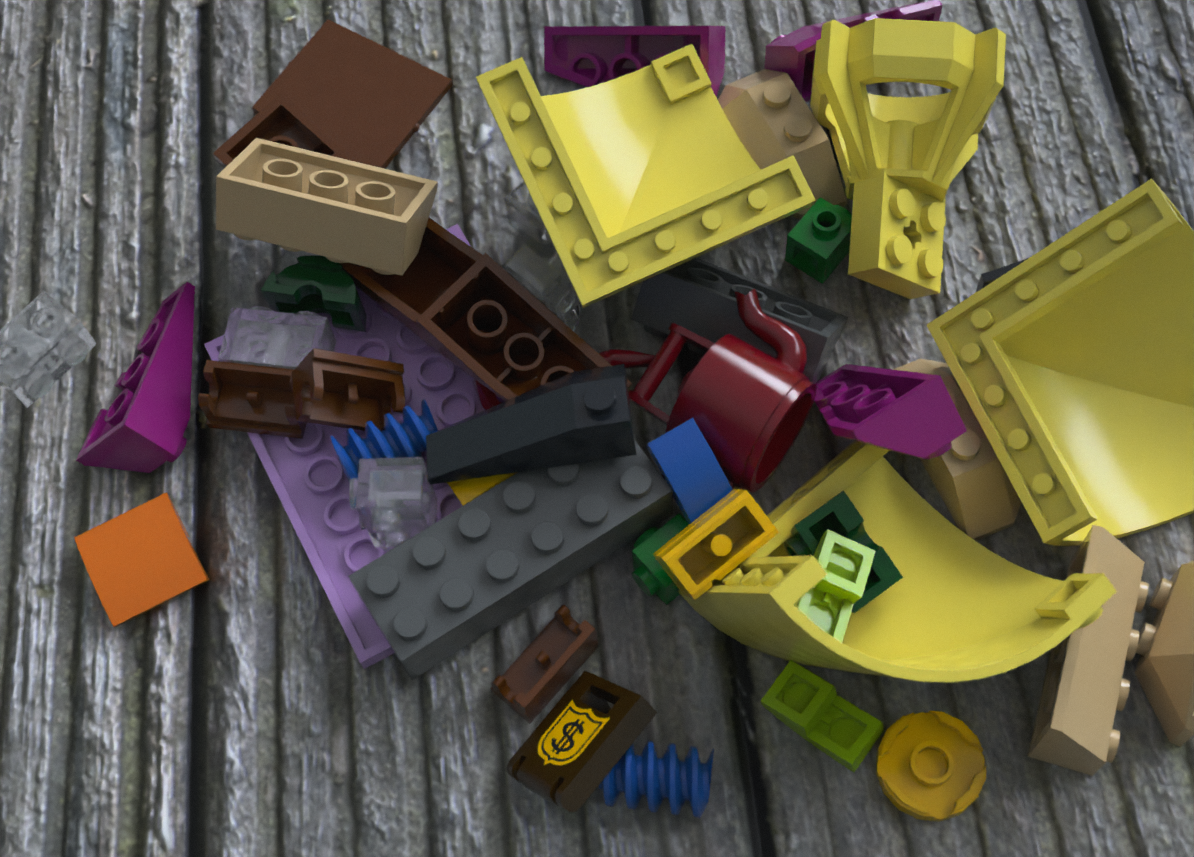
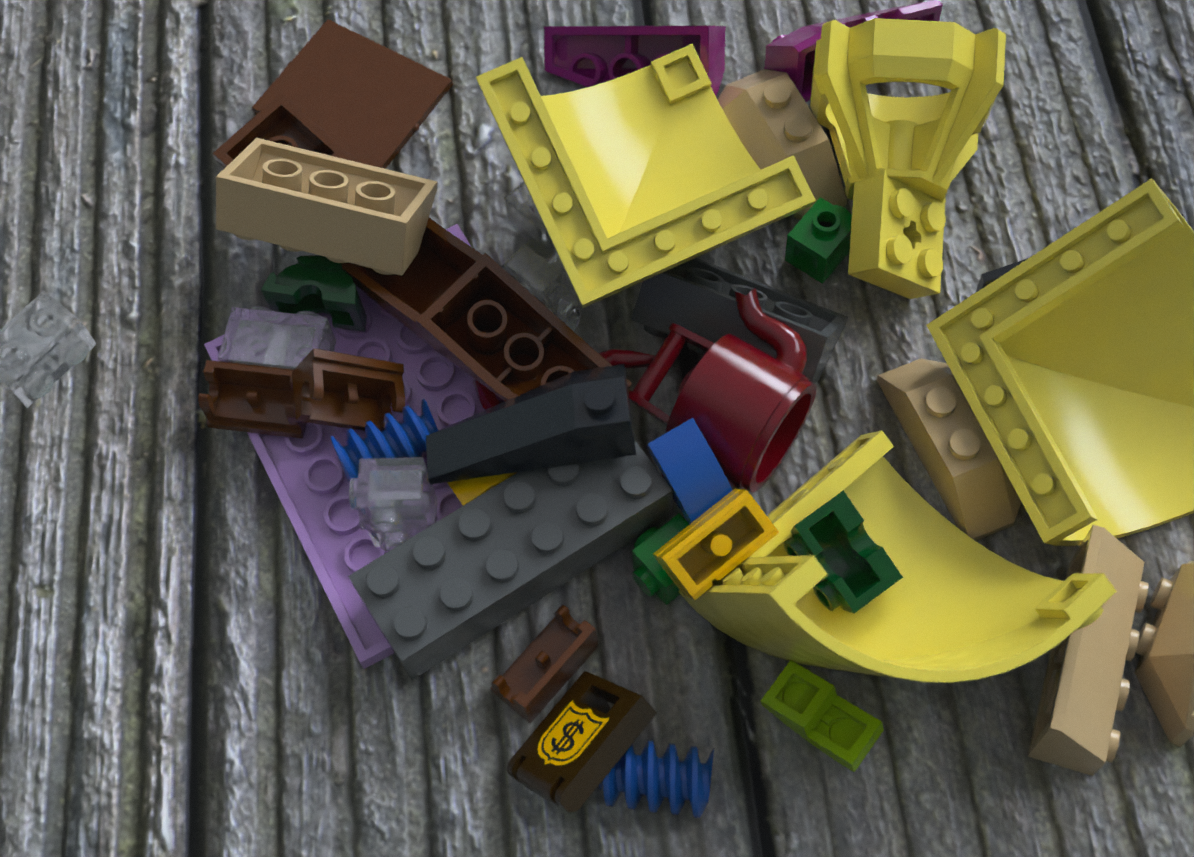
orange slope [74,492,209,627] -> none
magenta wedge [76,281,195,473] -> none
lime slope [794,530,876,642] -> none
magenta wedge [814,364,967,459] -> none
yellow tile [876,711,986,822] -> none

